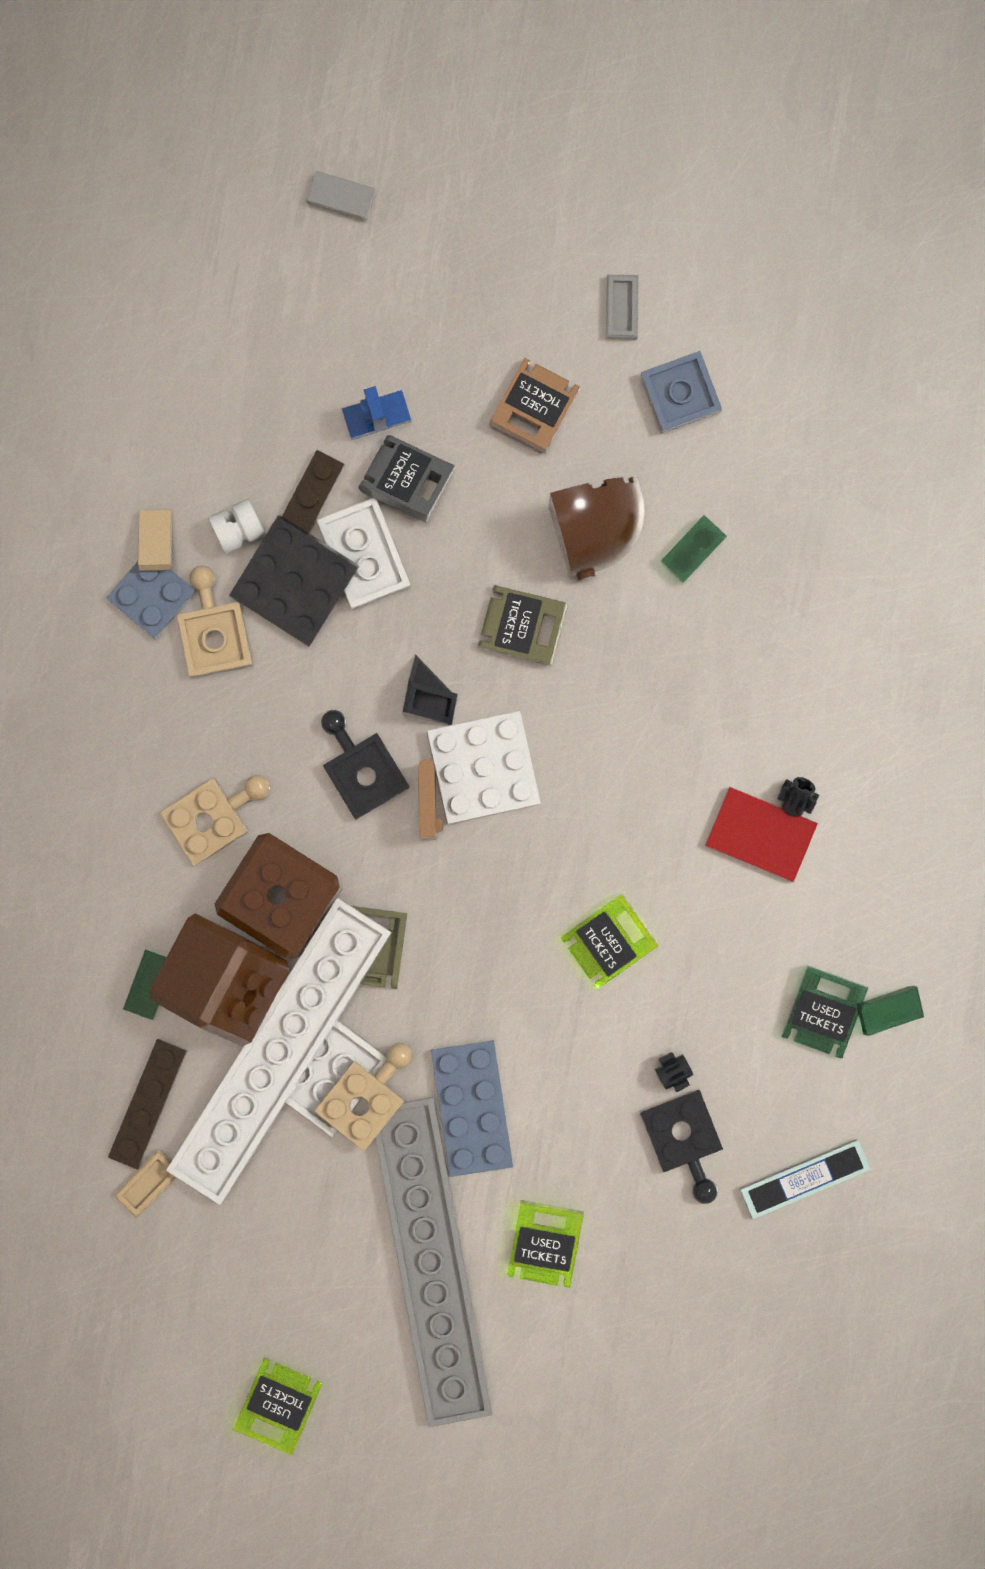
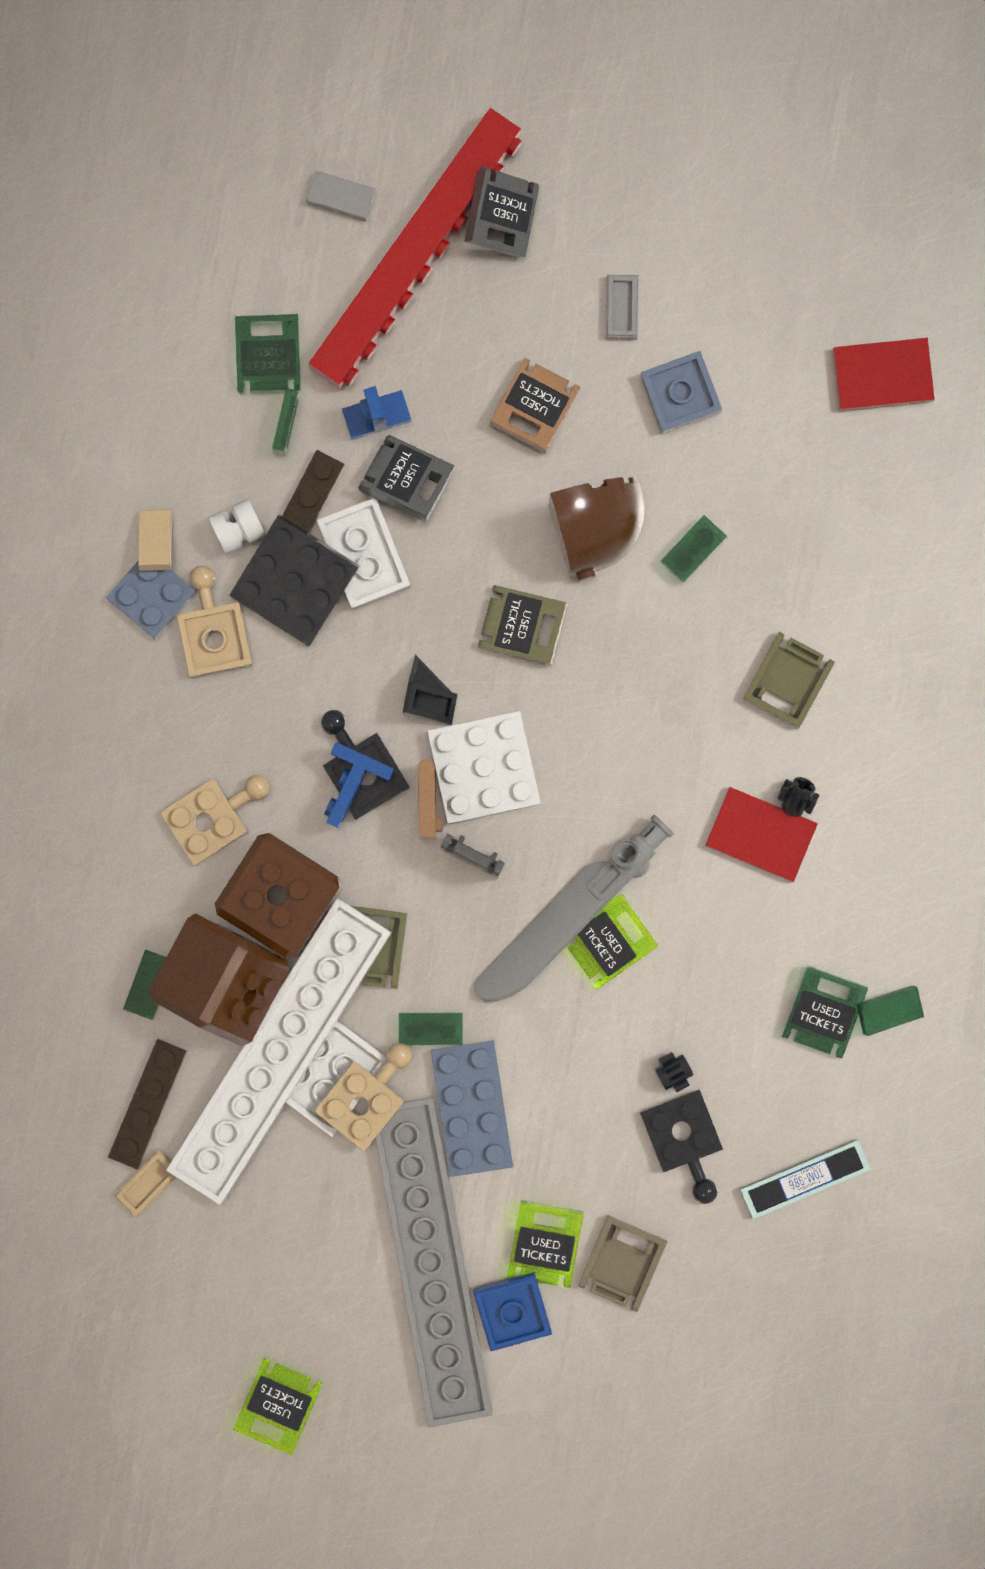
none -> clear green container [235,314,301,393]
none -> clear green tile [272,388,300,456]
none -> red brick [308,107,523,391]
none -> blue bracket [324,742,395,829]
none -> clear green plate [399,1013,463,1045]
none -> dark grey container [440,833,505,879]
none -> dark grey container [464,167,539,258]
none -> blue plate [473,1272,552,1352]
none -> light grey piece [474,815,674,1002]
none -> dark tan container [578,1215,668,1312]
none -> olive container [743,632,835,729]
none -> red tile [833,337,935,411]

